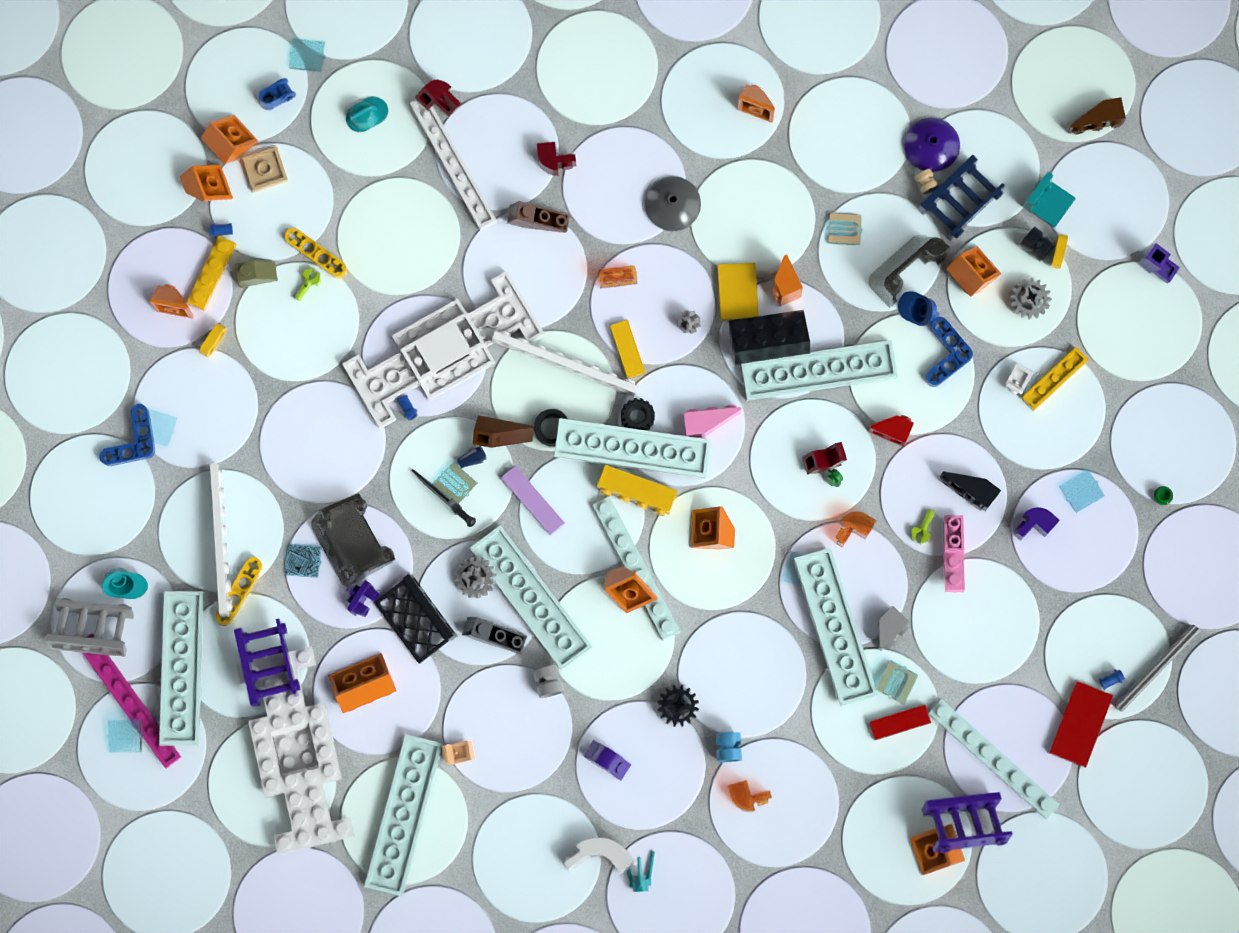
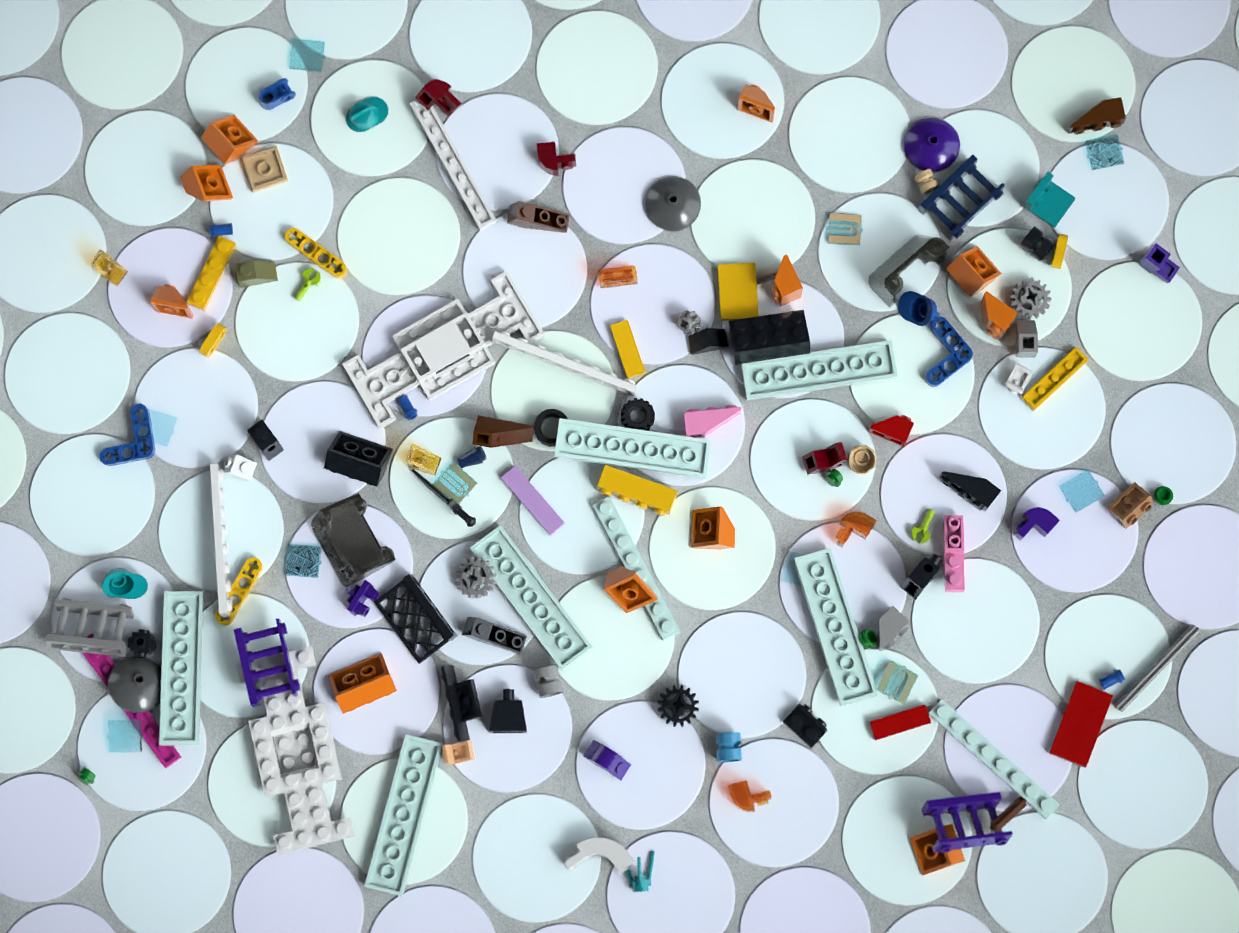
none -> green plate [77,767,96,785]
none -> clear yellow slope [89,249,128,286]
none -> dark grey dish [108,657,162,713]
none -> black brick [127,629,157,658]
none -> white bracket [224,454,257,481]
none -> black torso [247,420,284,461]
none -> black slope [323,431,393,487]
none -> clear yellow slope [405,444,441,476]
none -> black bracket [441,665,482,742]
none -> black torso [489,689,527,734]
none -> black slope [688,328,729,355]
none -> black bracket [783,703,828,748]
none -> tan hair [847,445,876,475]
none -> green plate [859,630,877,649]
none -> black torso [901,554,942,600]
none -> orange slope [980,291,1018,340]
none -> reddish brown axle [990,796,1027,833]
none -> light grey slope [1016,320,1038,358]
none -> clear light blue piece [1085,134,1125,171]
none -> medium nougat bracket [1107,482,1153,529]

